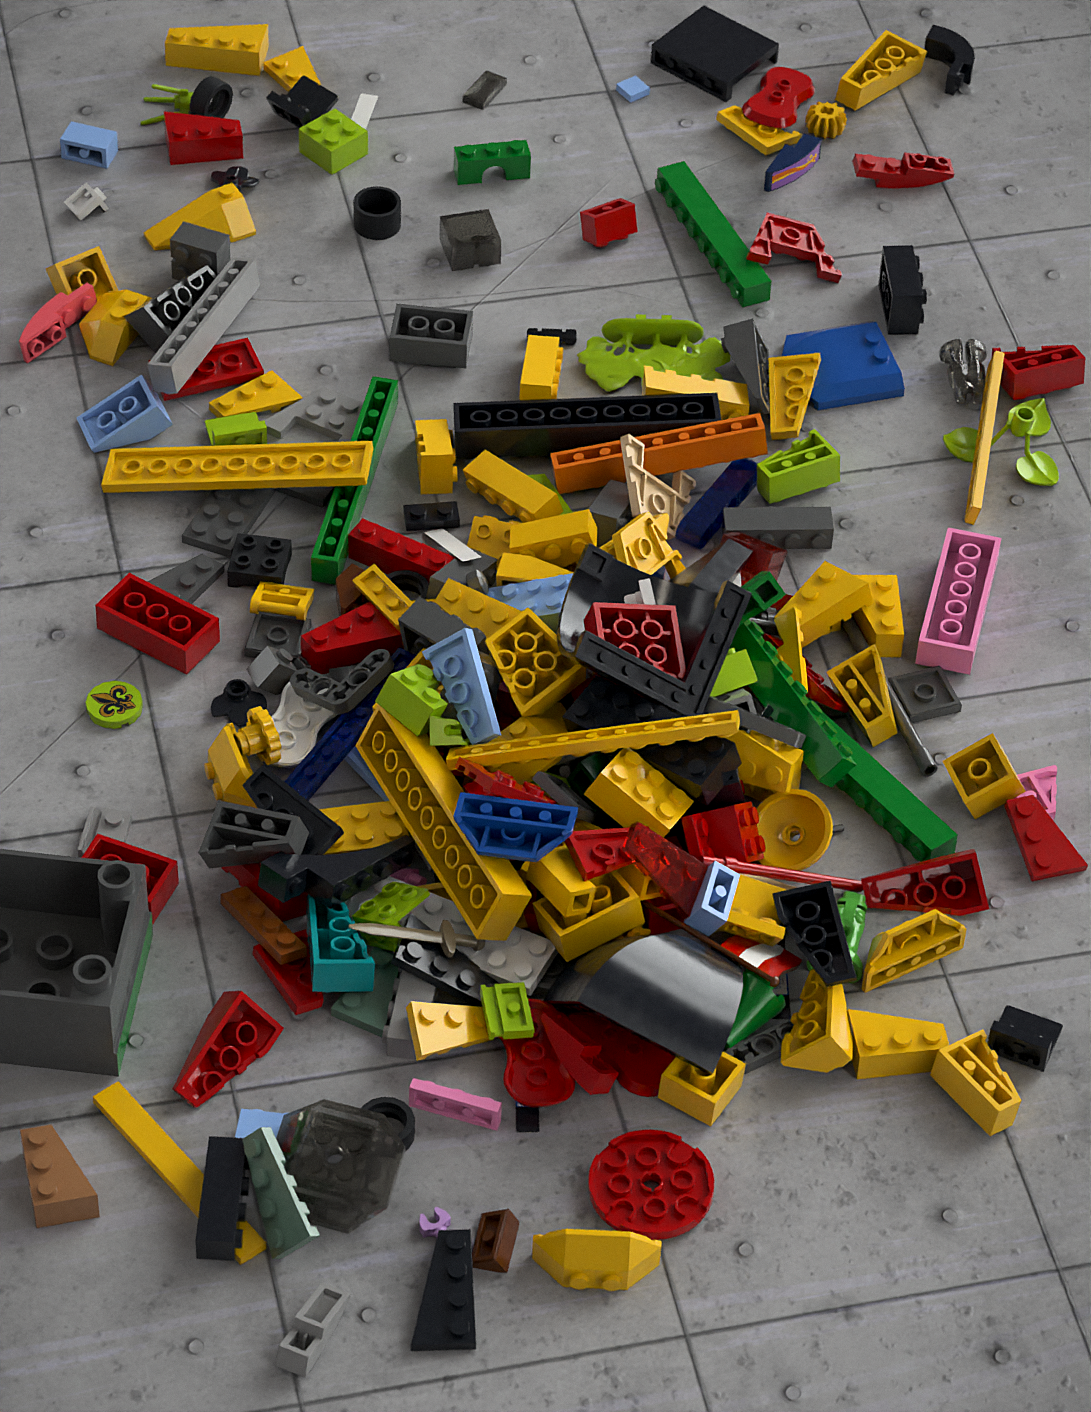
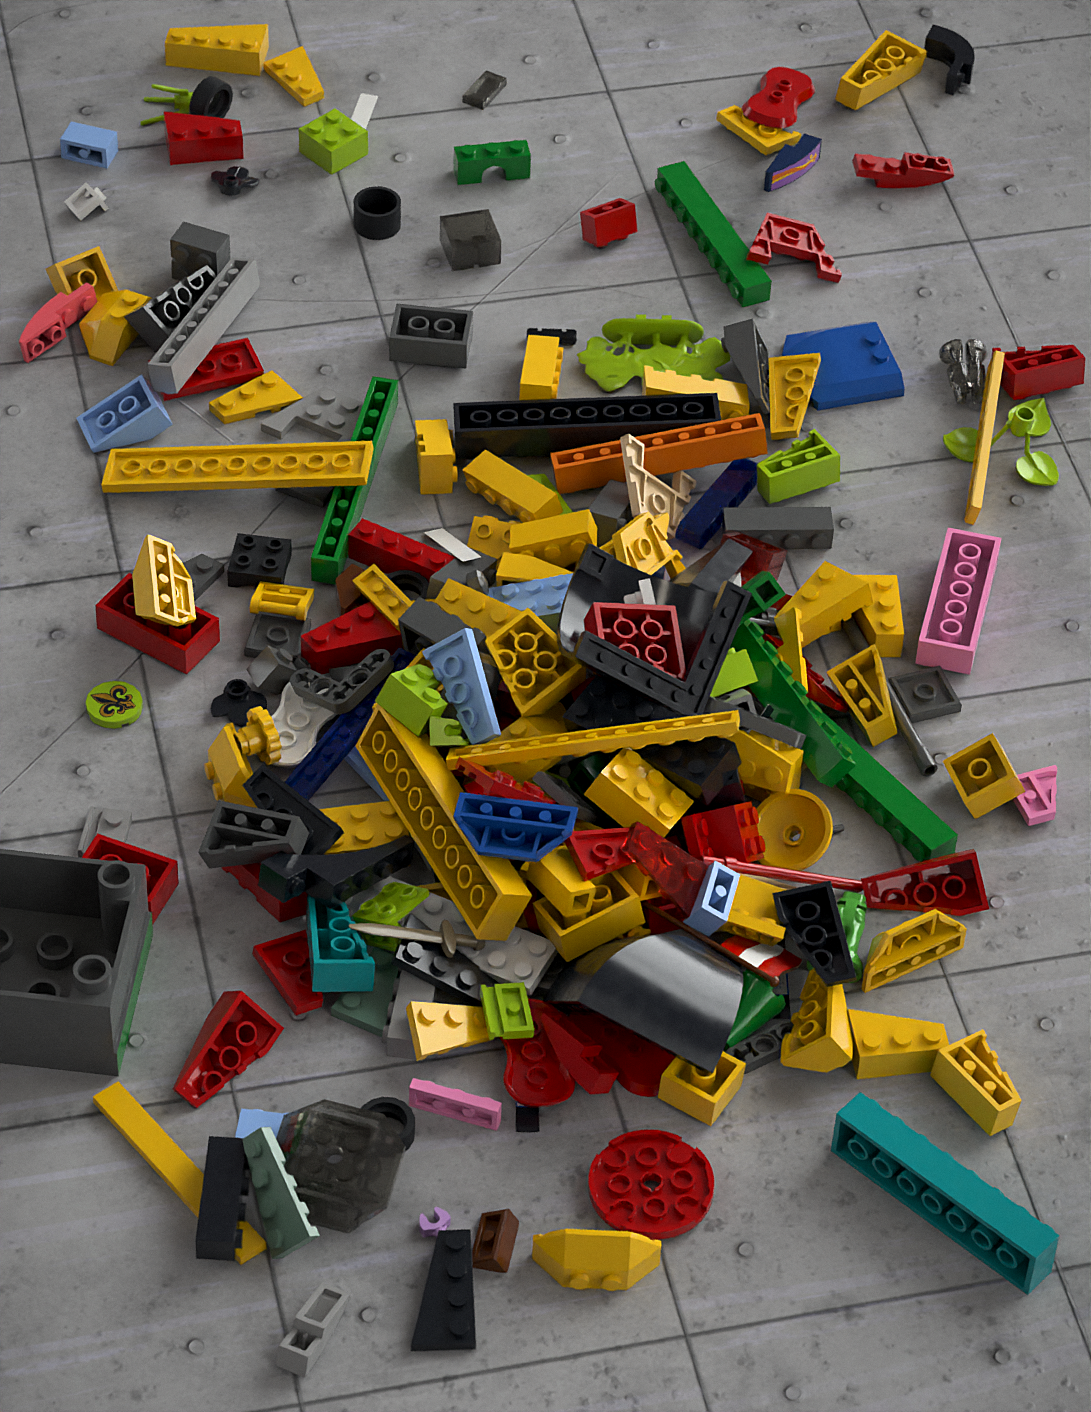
medium nougat wedge [20,1125,100,1228] -> none
yellow wedge [143,183,256,250] -> none
dark grey plate [182,488,275,558] -> none
lime bracket [205,412,267,446] -> none
dark orange plate [220,886,307,965] -> none
black bracket [266,75,339,128] -> none
bright pink bar [390,868,427,886] -> none
black plate [403,501,460,531] -> none
light blue tile [616,75,650,103] -> none
black panel [651,5,779,102] -> none
yellow gear [805,101,847,140] -> none
black brick [878,245,927,335] -> none
black bracket [987,1005,1063,1072] -> none
red wing [1004,795,1088,882] -> none
none -> yellow wedge [132,534,196,626]
none -> teal brick [831,1092,1060,1295]

